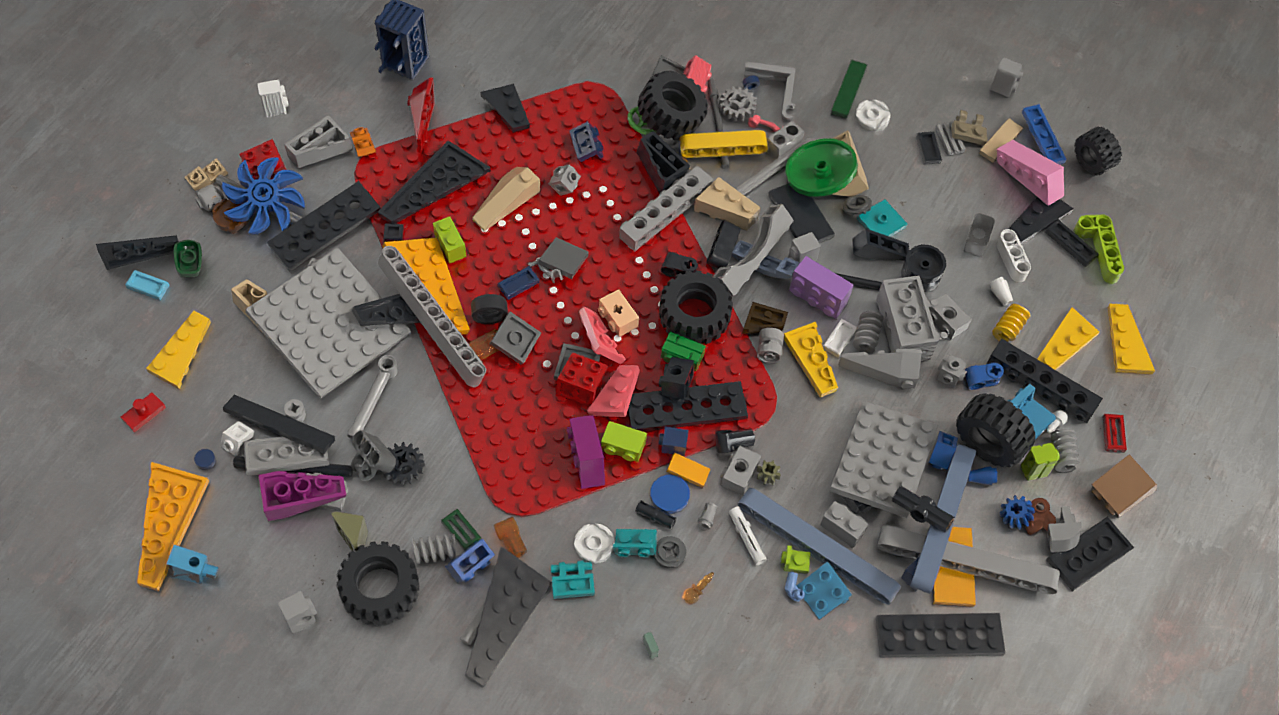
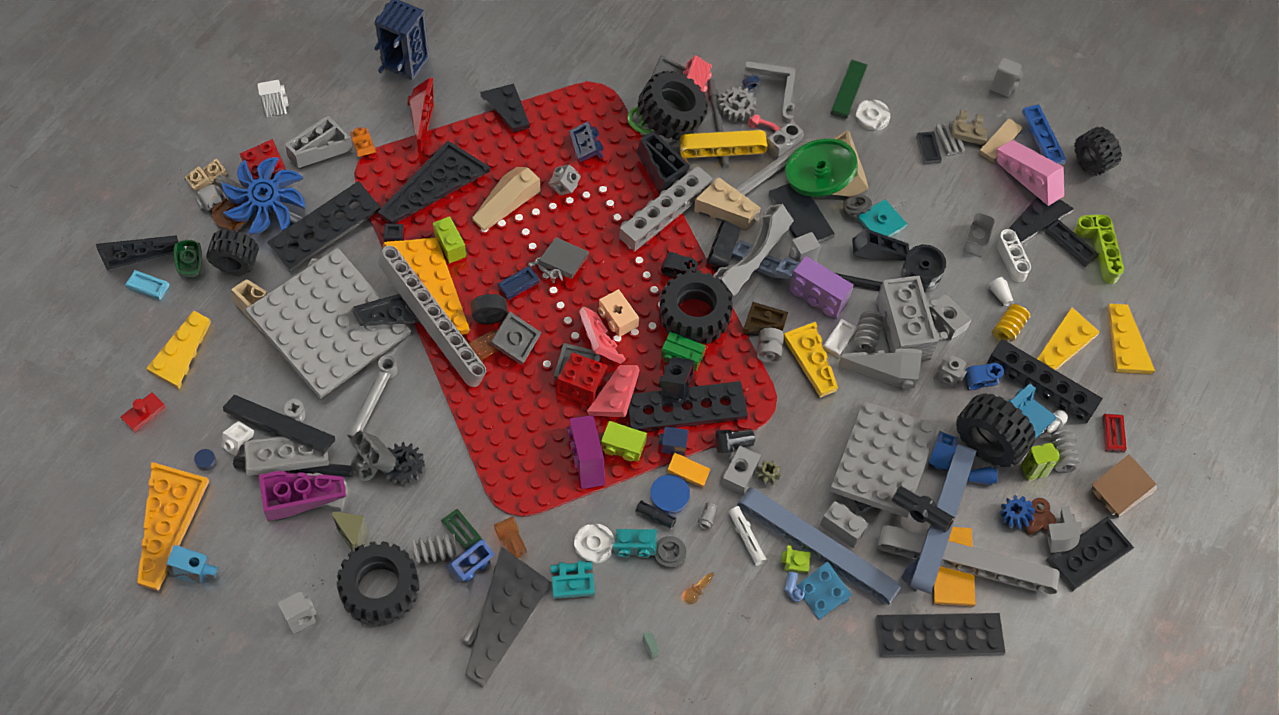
none -> black tyre [206,230,259,275]

